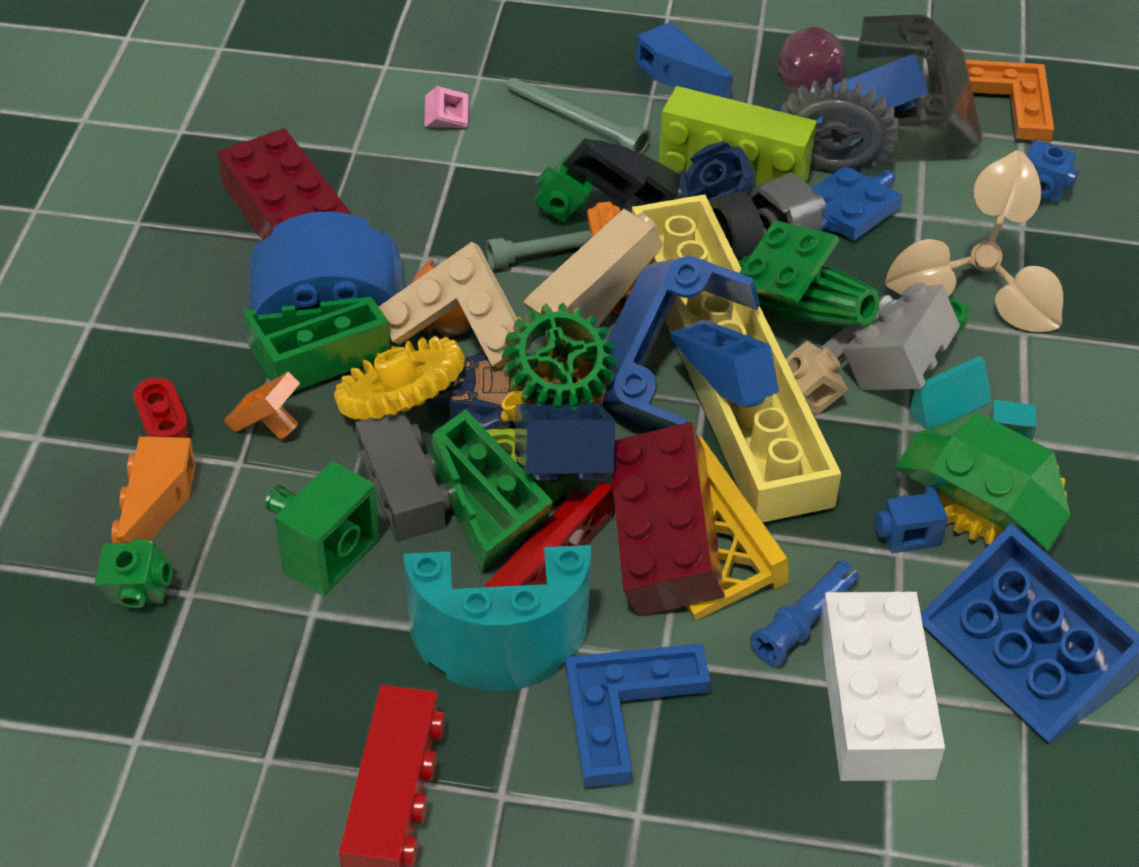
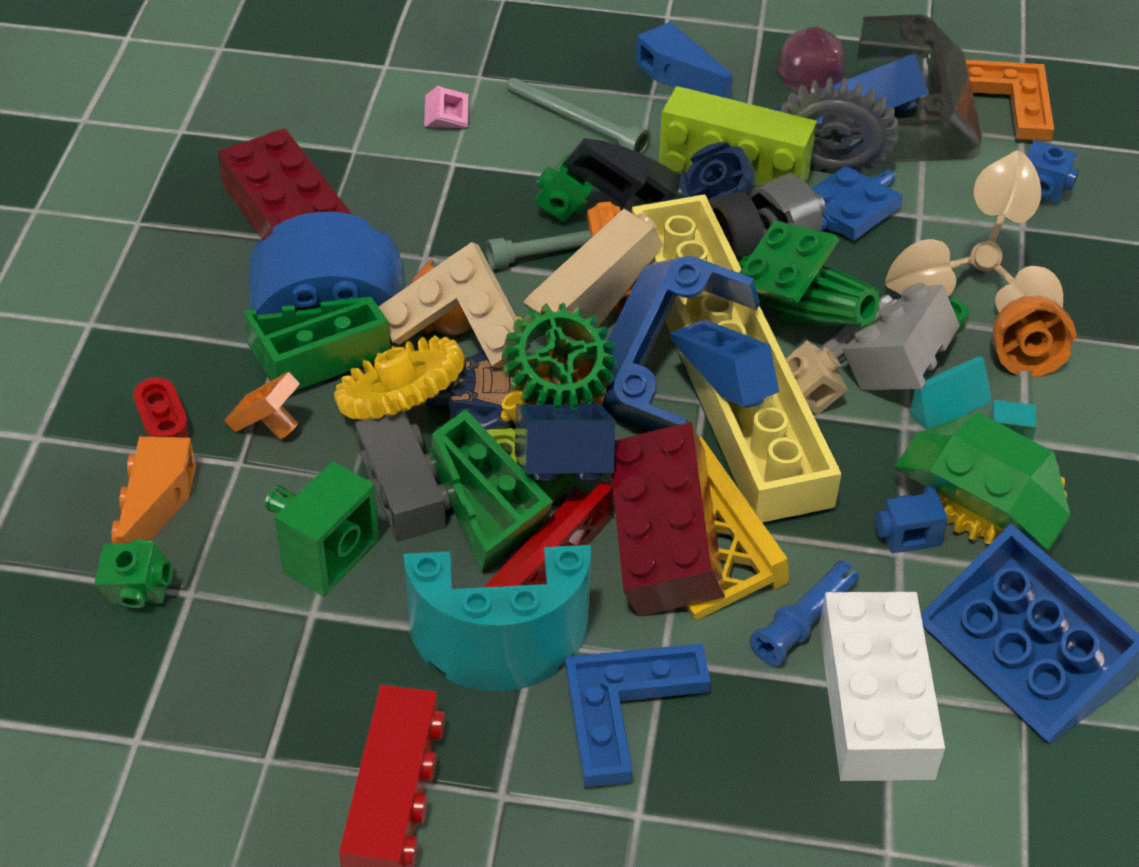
none -> orange cylinder [992,295,1077,377]

